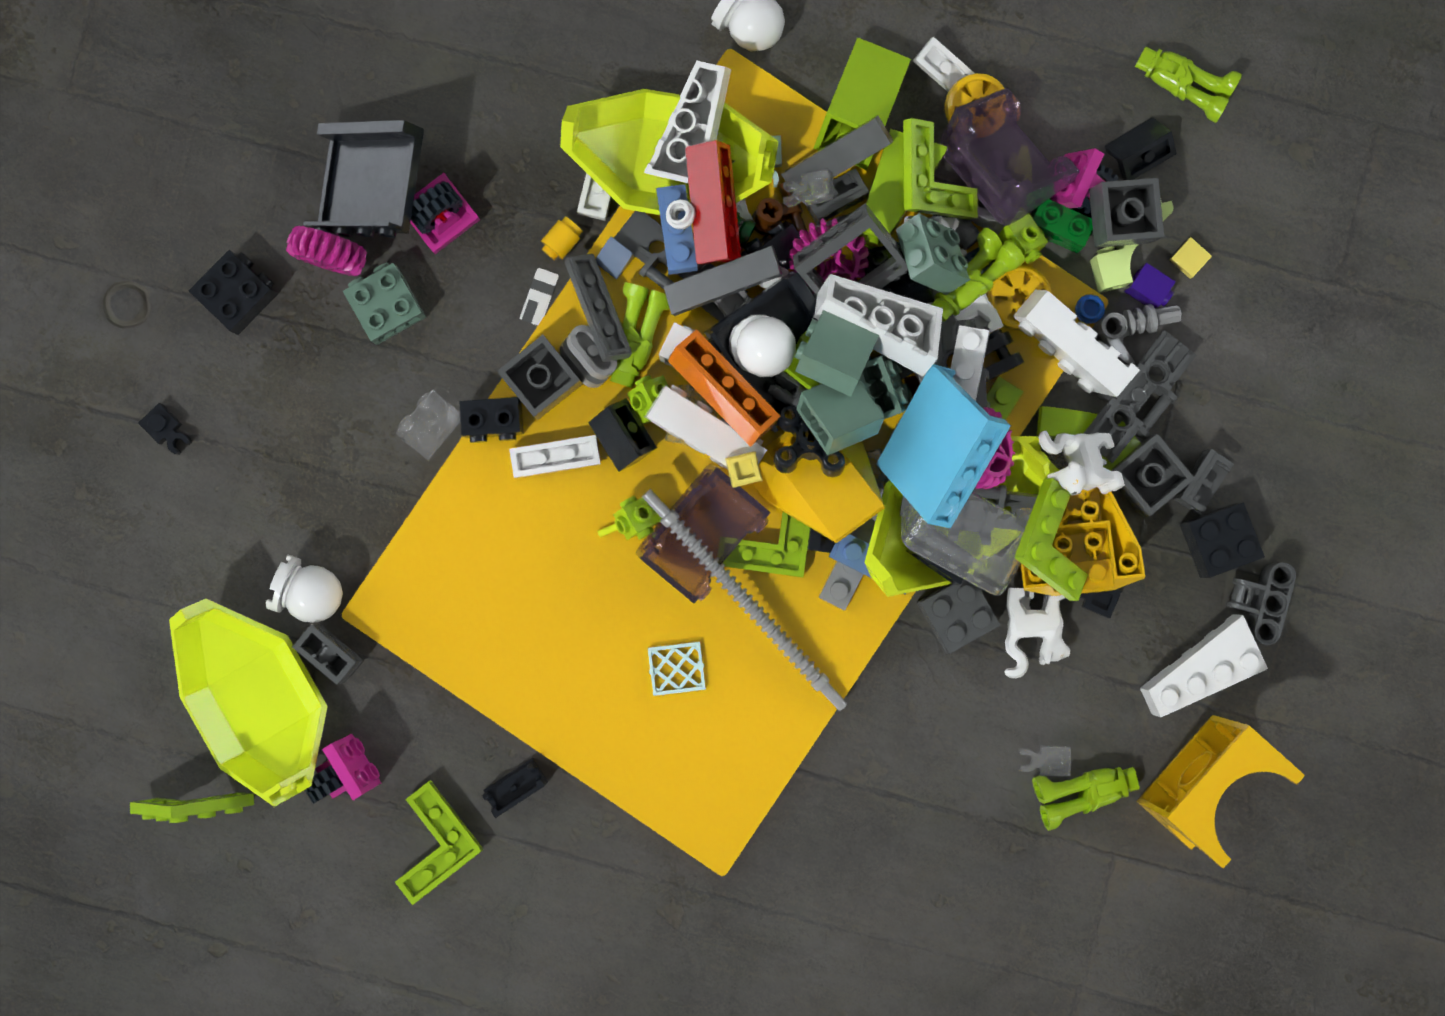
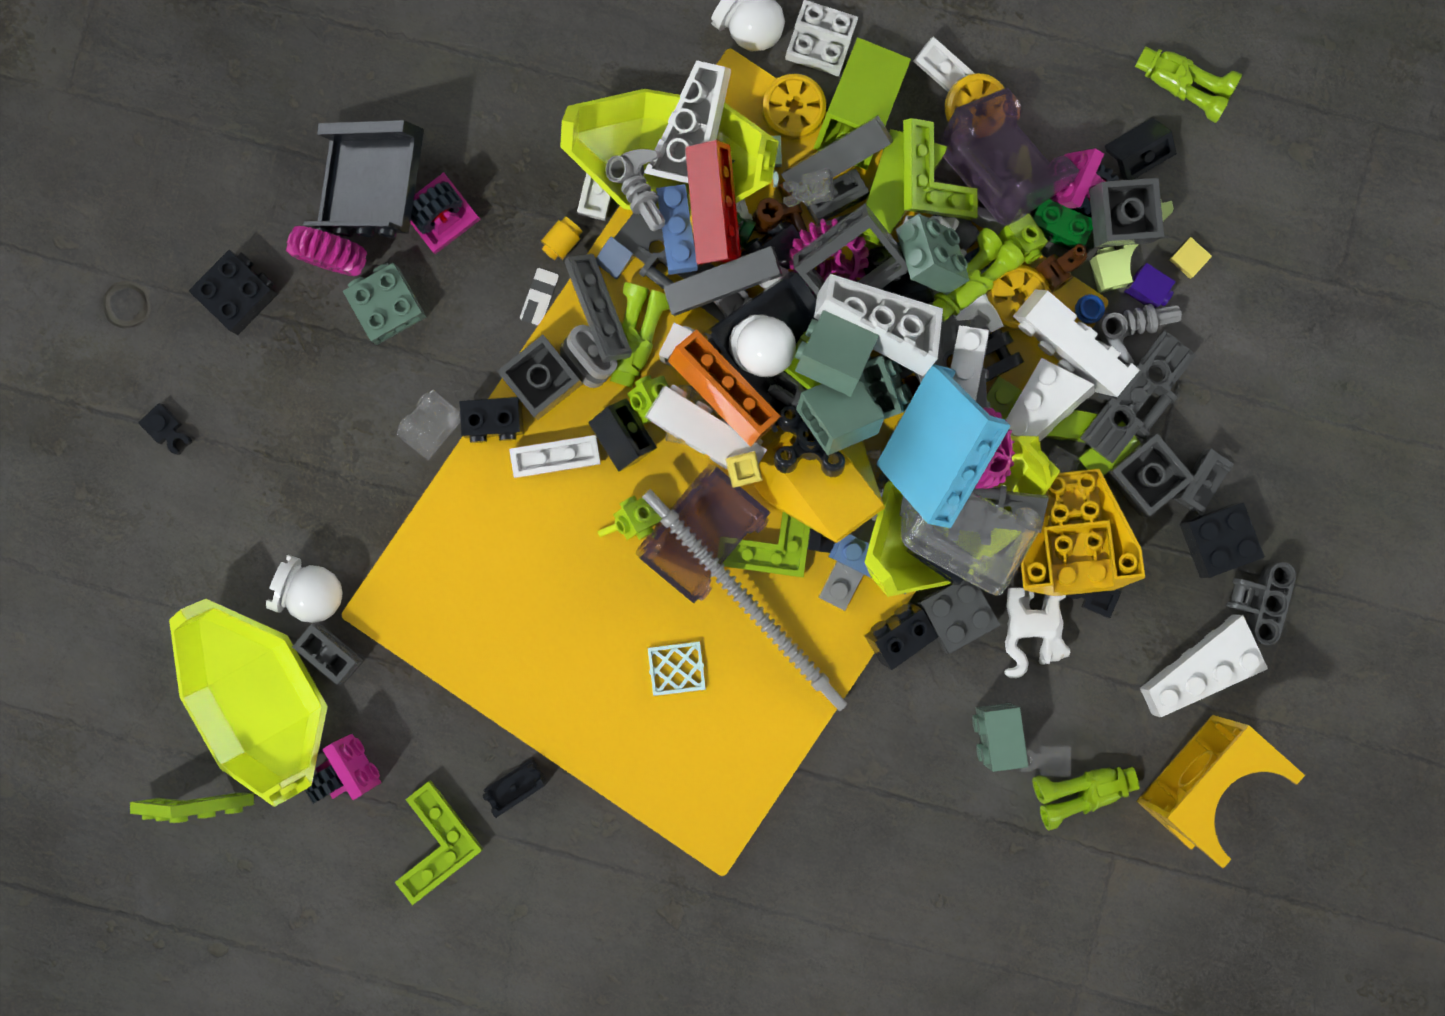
white plate [666,199,696,230] -> none
lime plate [1014,478,1088,601] -> none
white animal [1038,431,1125,496] -> none
none -> light grey piece [605,149,665,231]
none -> yellow wheel [762,74,826,140]
none -> white slope [785,0,858,77]
none -> black brick [864,603,938,670]
none -> sand green brick [972,703,1028,772]
none -> white wedge [1006,358,1095,441]
none -> reddish brown piece [1035,244,1087,293]

